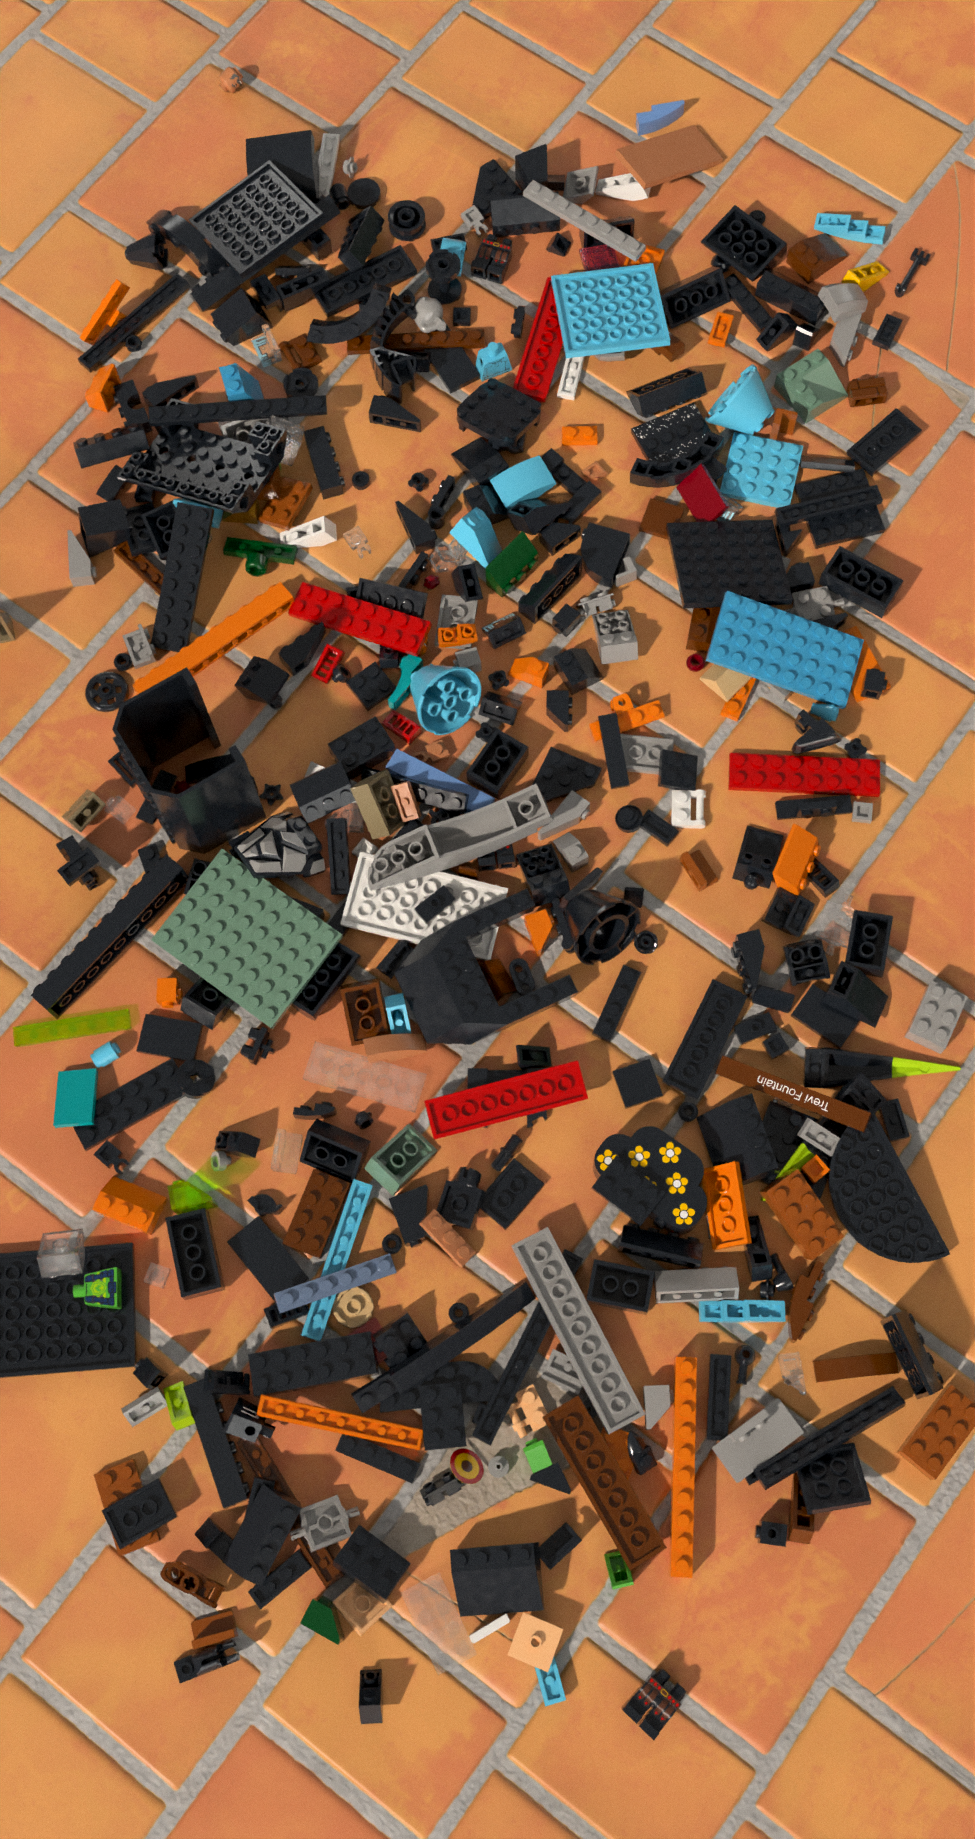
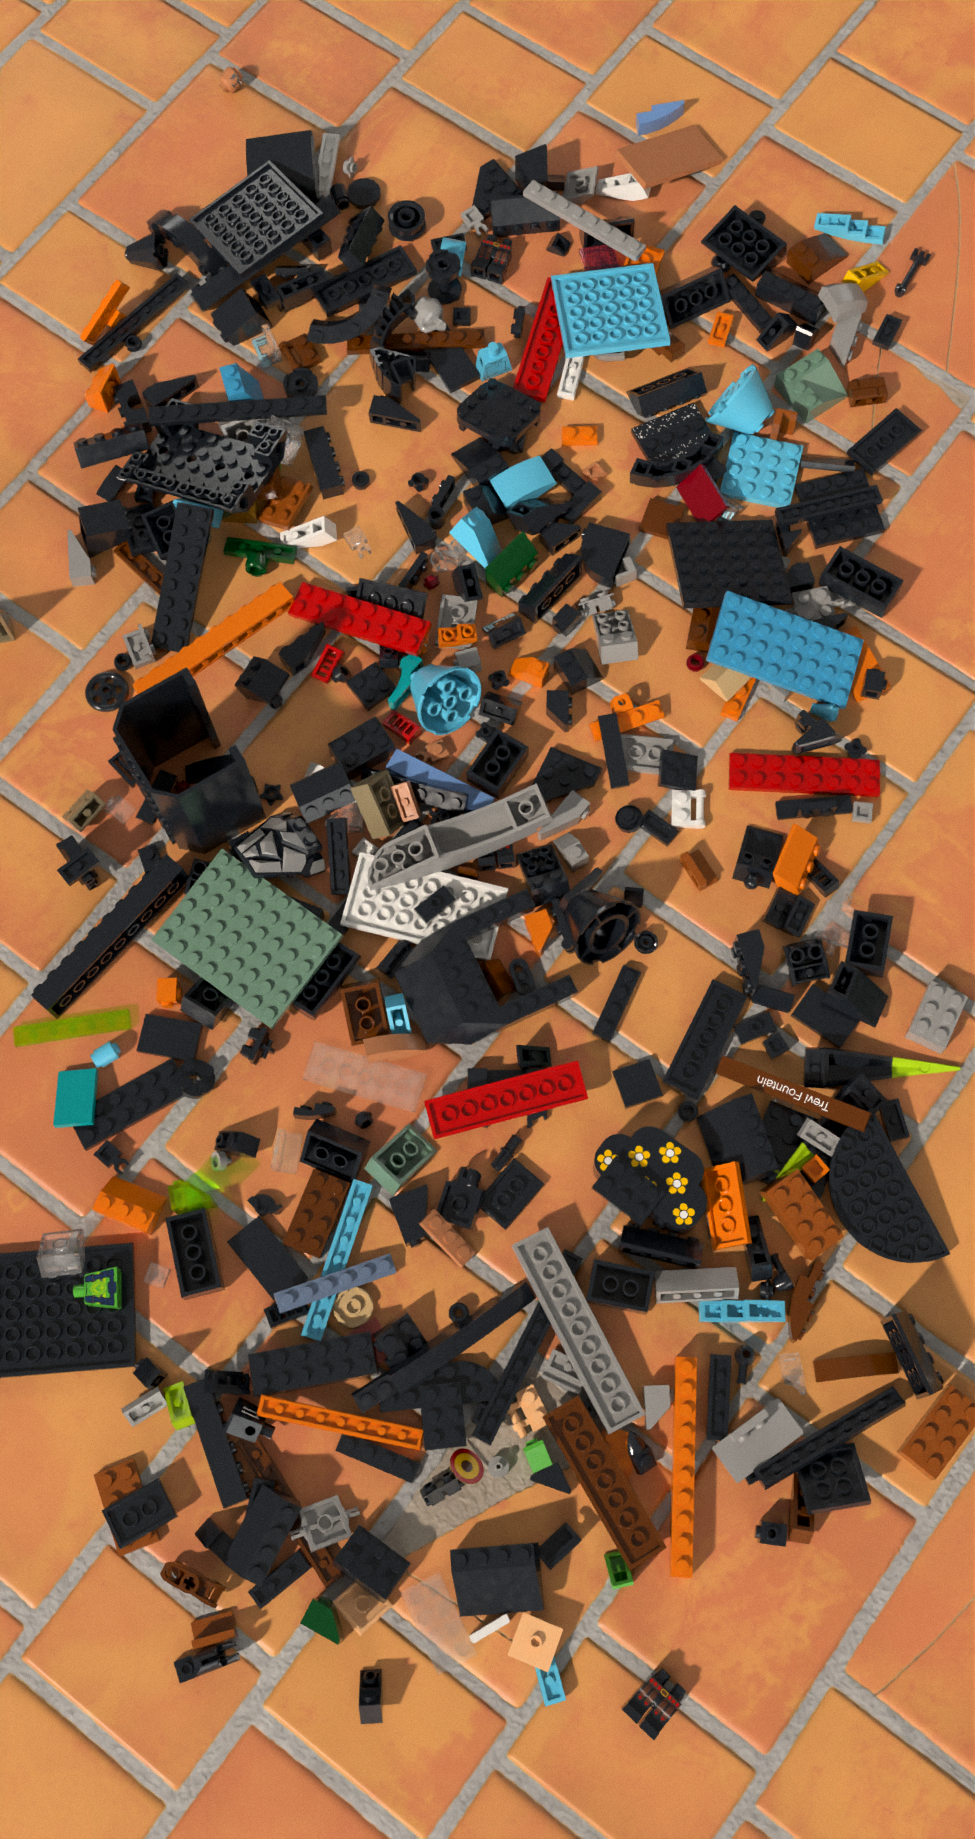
black plate [382,1234,402,1254] -> none

